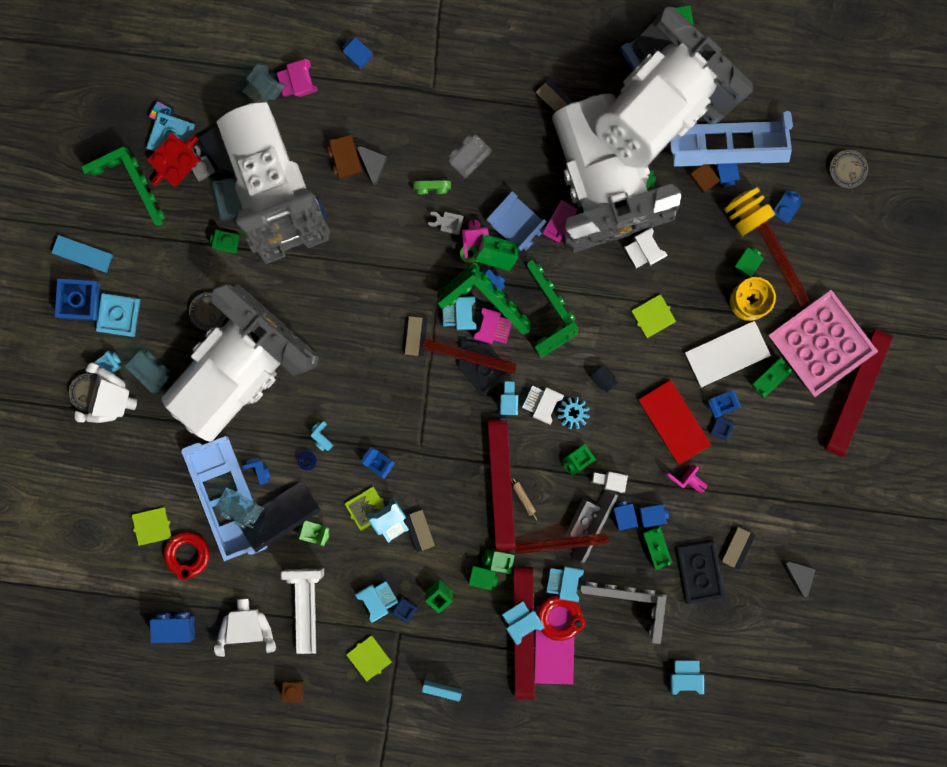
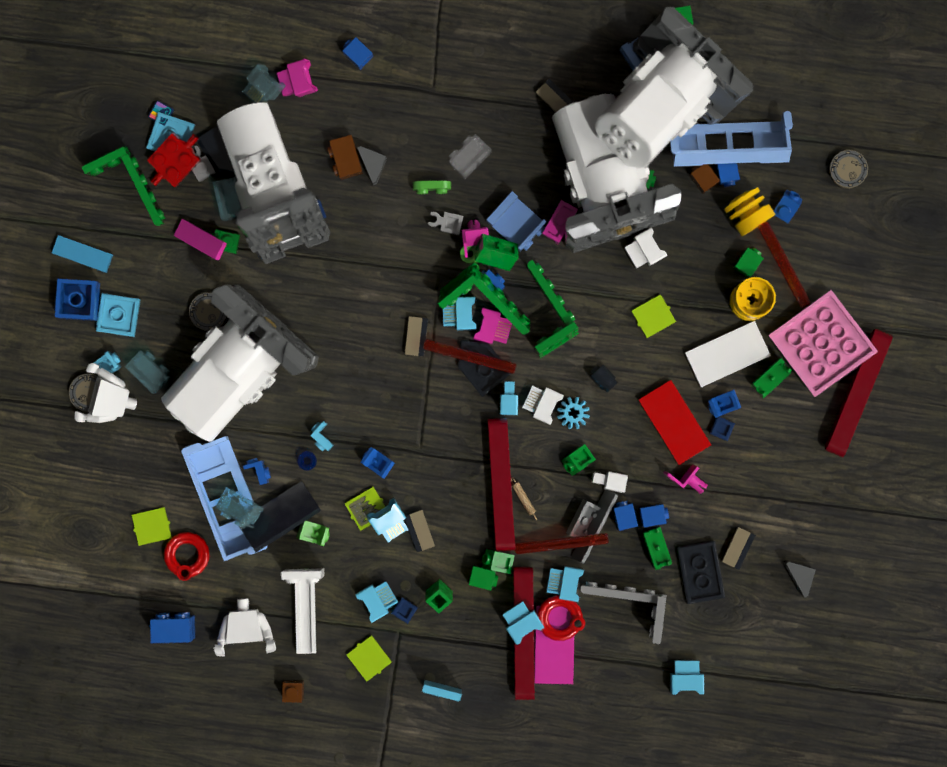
none -> dark pink tile [174,219,227,260]

